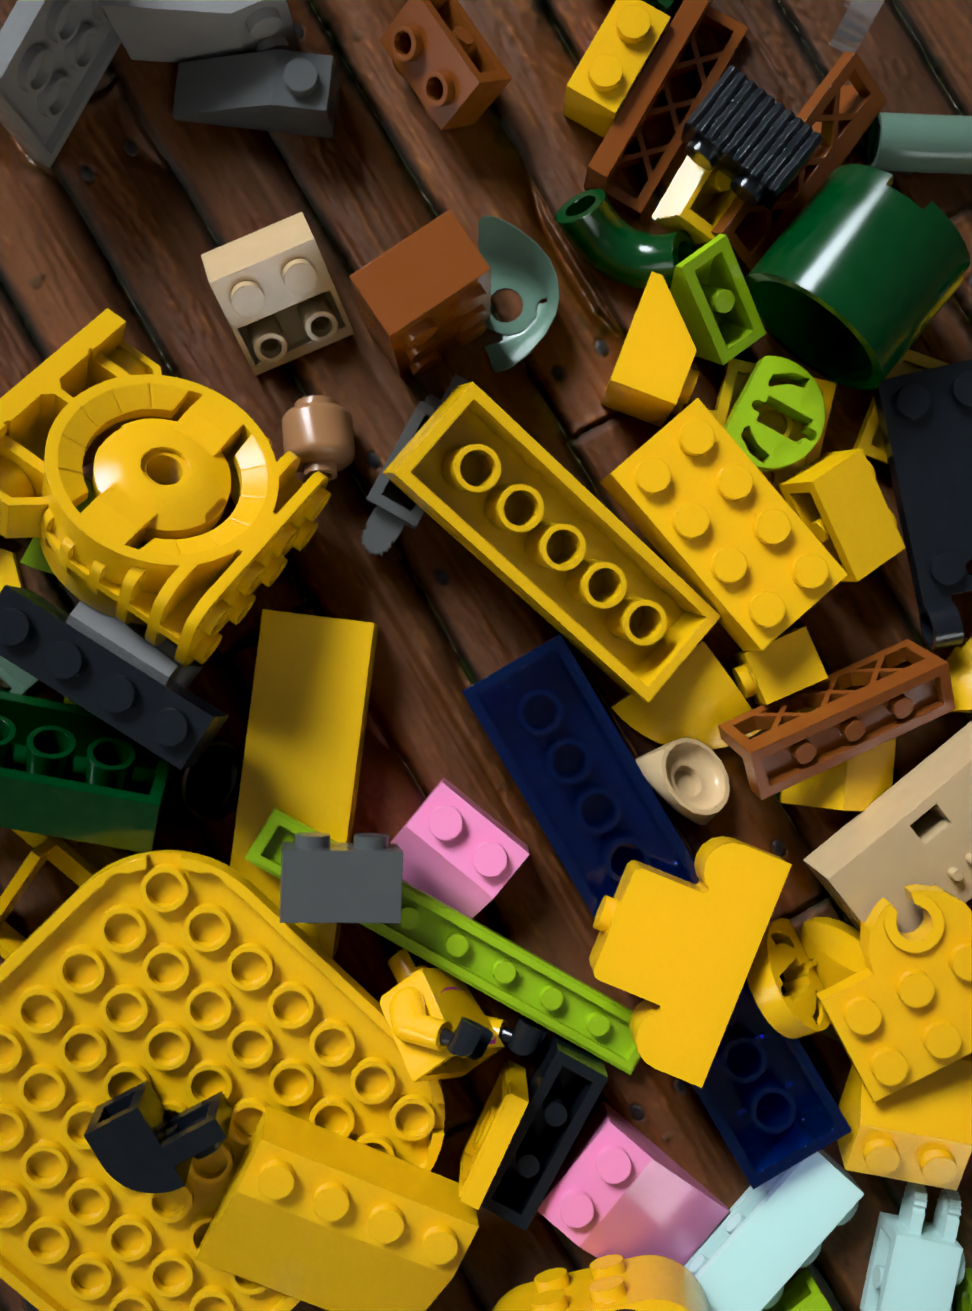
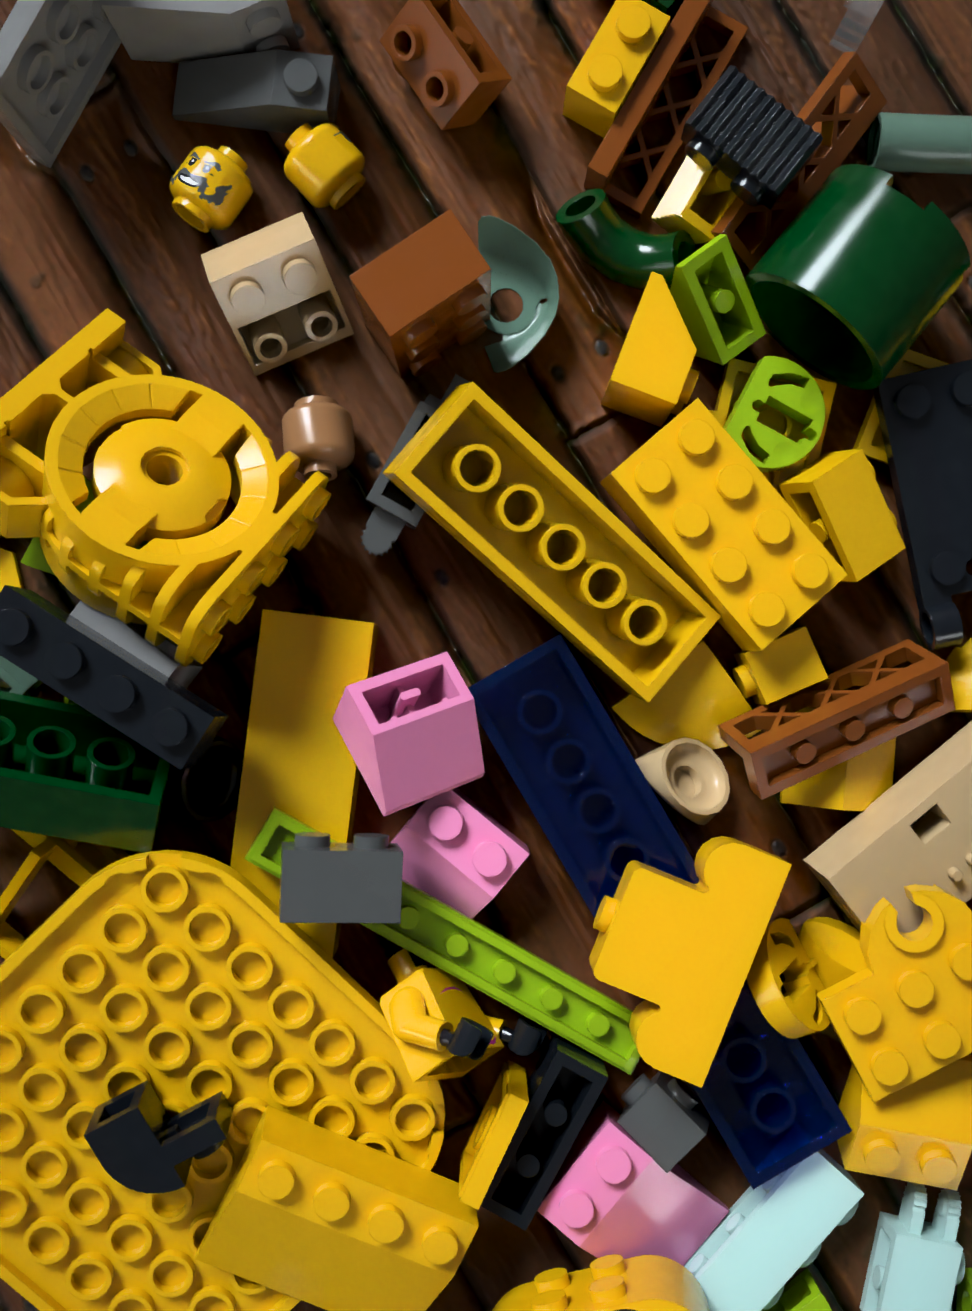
none -> yellow head [169,145,253,233]
none -> yellow head [284,123,366,210]
none -> bright pink slope [333,652,485,817]
none -> dark grey brick [617,1071,711,1173]

